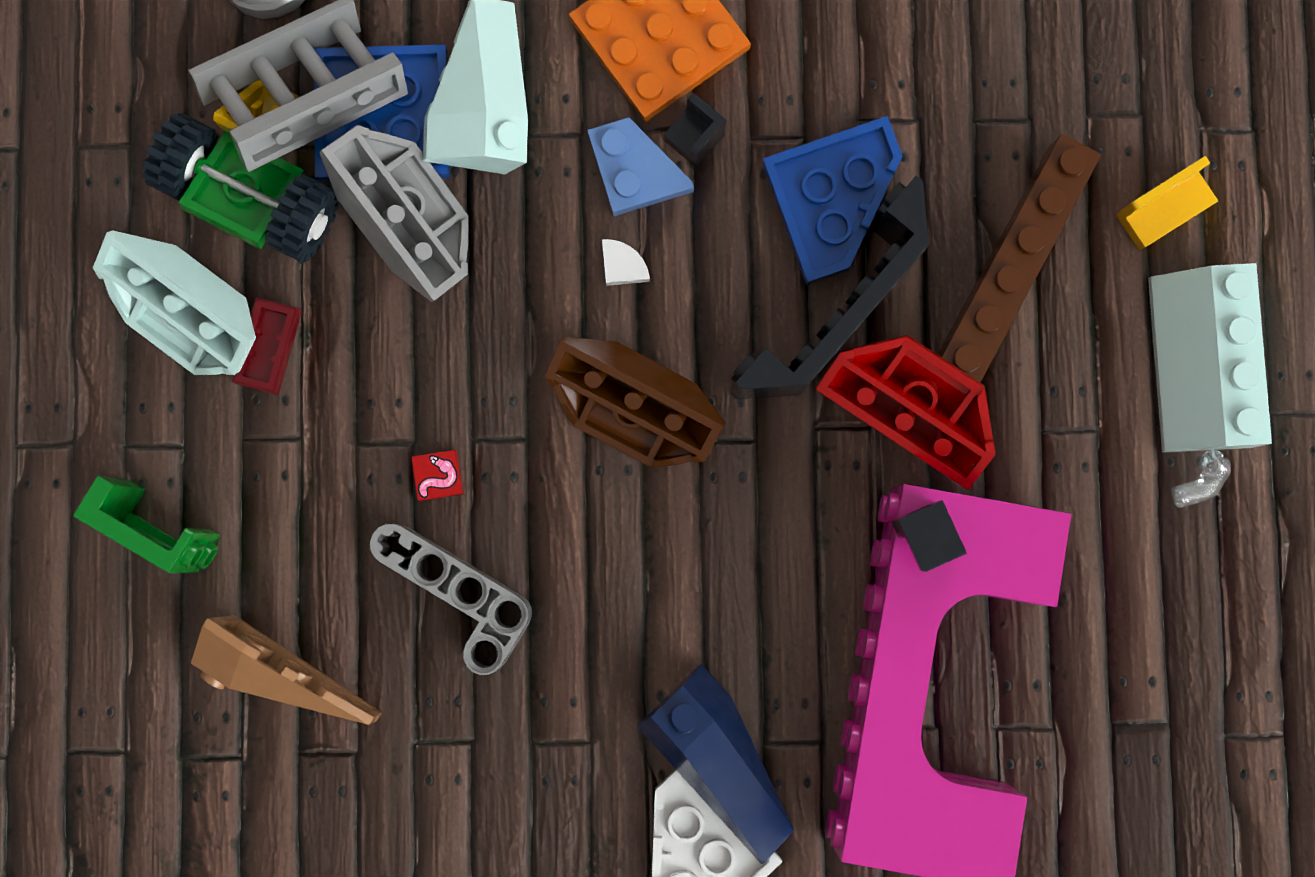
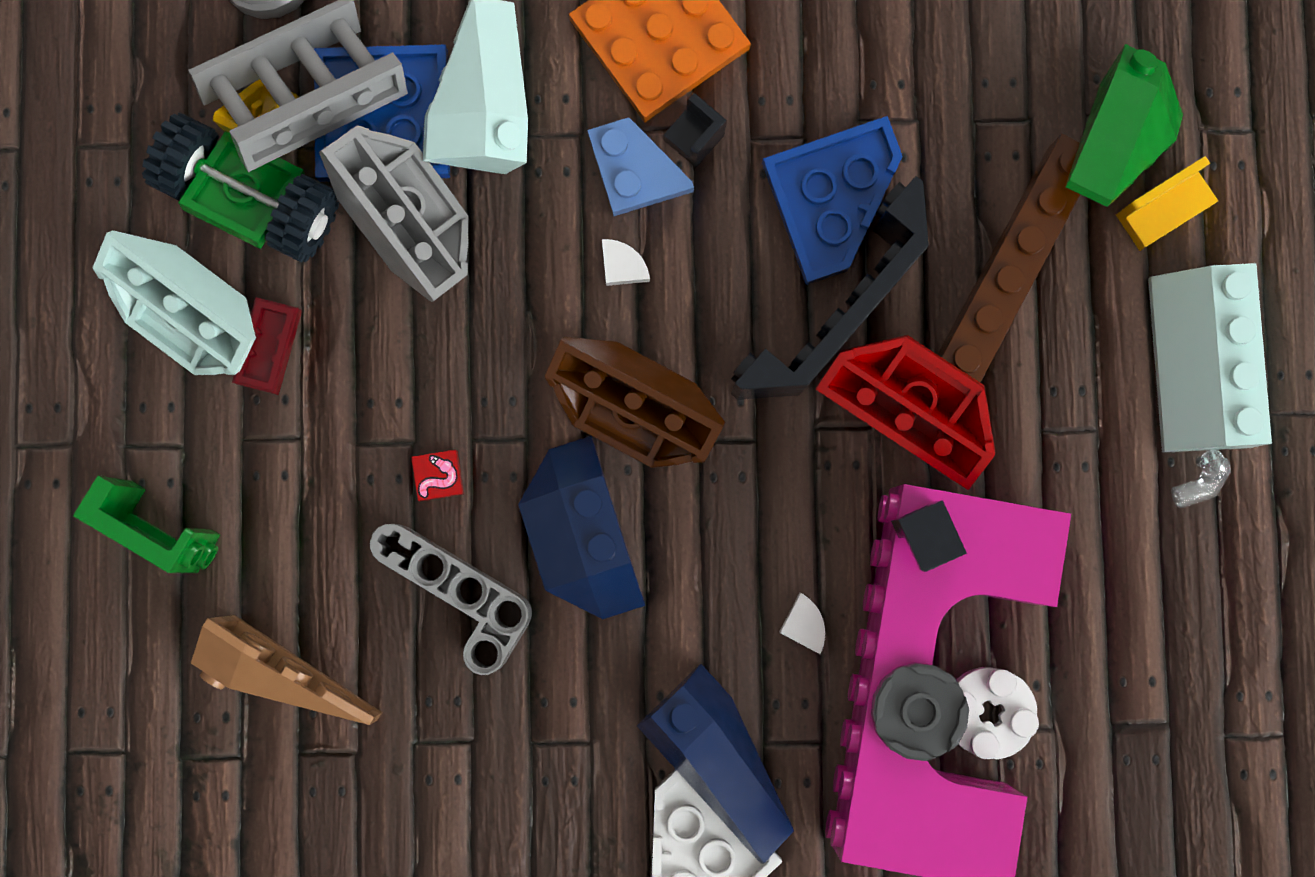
none -> dark blue wedge [518,436,646,619]
none -> white tile [779,593,825,654]
none -> dark grey tile [871,663,969,761]
none -> white plate [956,667,1039,759]
none -> green wedge [1065,44,1183,207]

